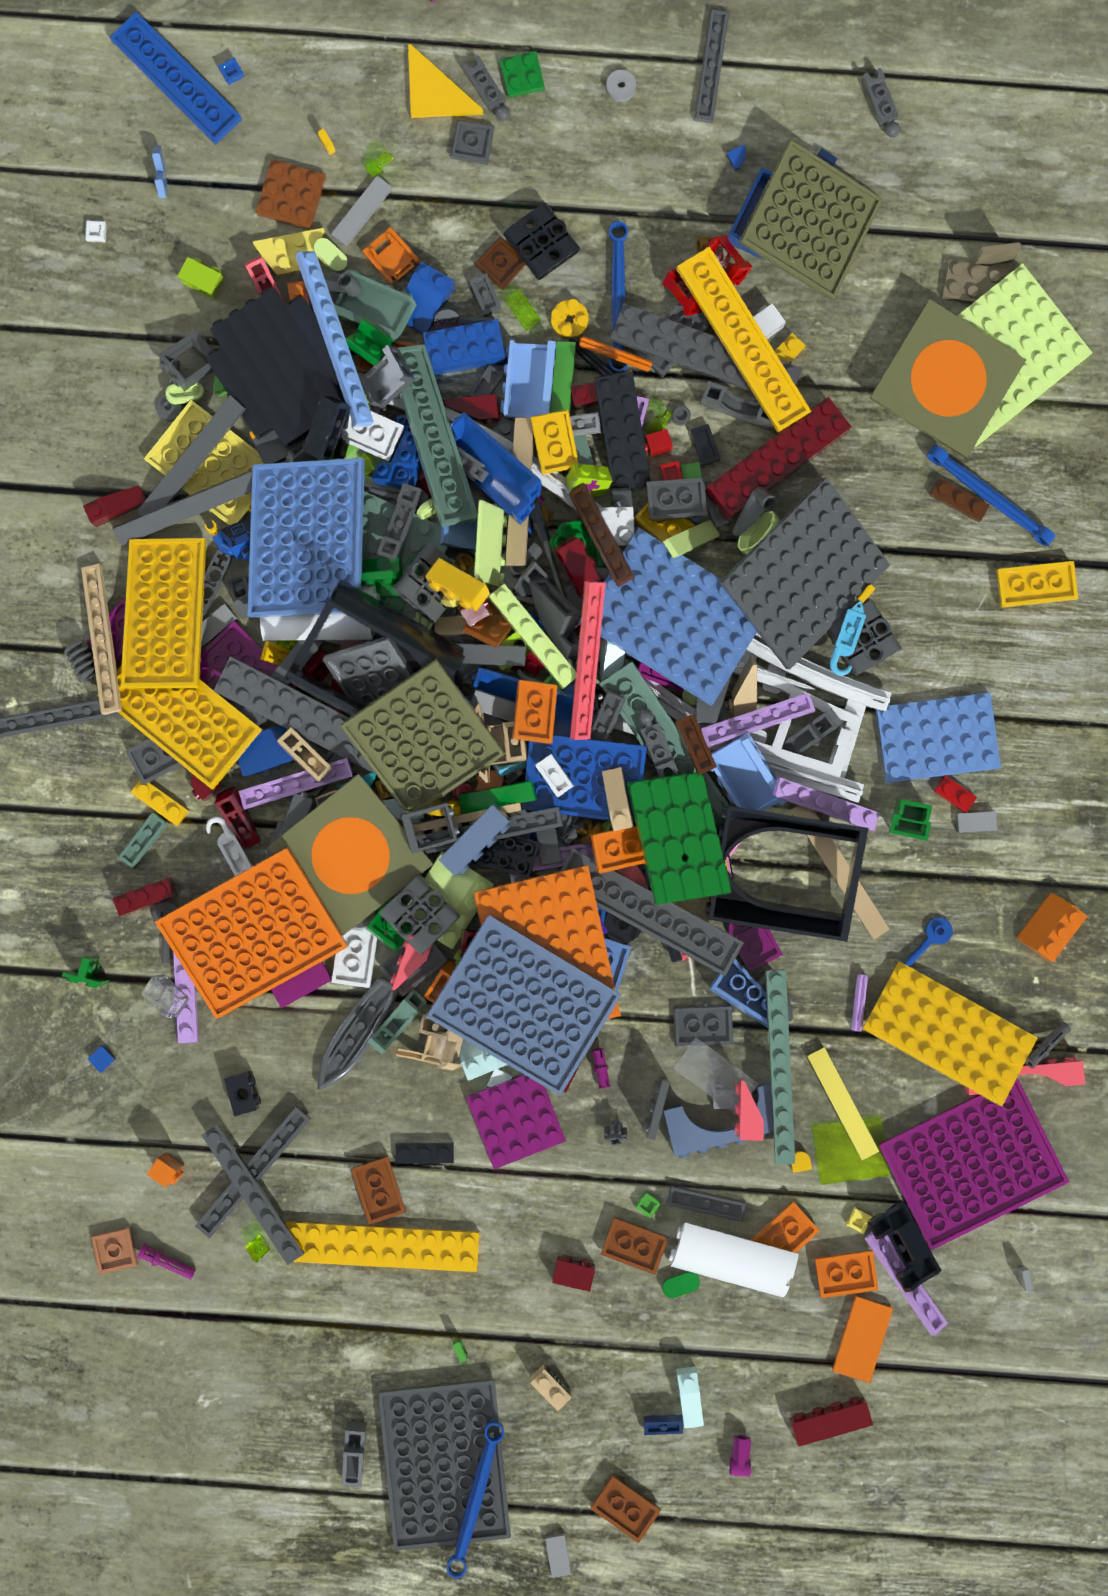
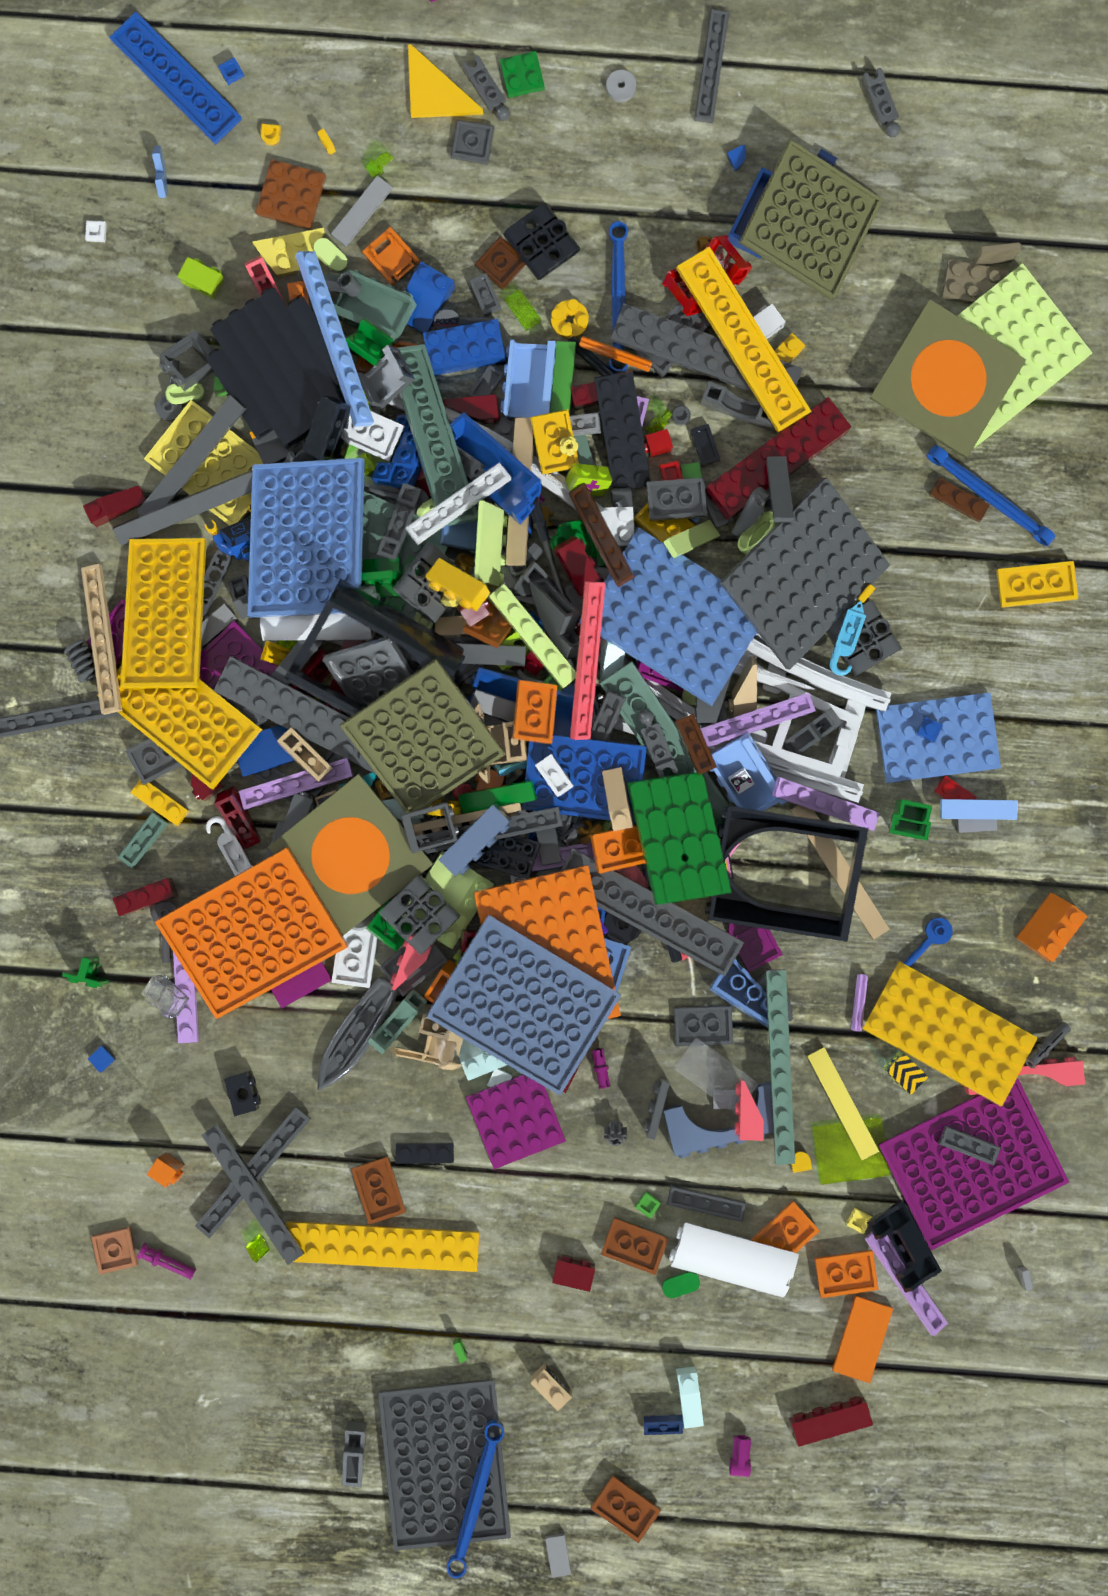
none -> yellow tile [261,124,281,145]
none -> white tile [406,462,511,545]
none -> light yellow plate [559,436,578,456]
none -> tile [728,767,755,794]
none -> dark grey tile [766,456,794,522]
none -> piece [882,1051,928,1094]
none -> blue plate [916,717,943,743]
none -> dark grey tile [938,1125,1001,1165]
none -> light blue tile [940,799,1018,820]

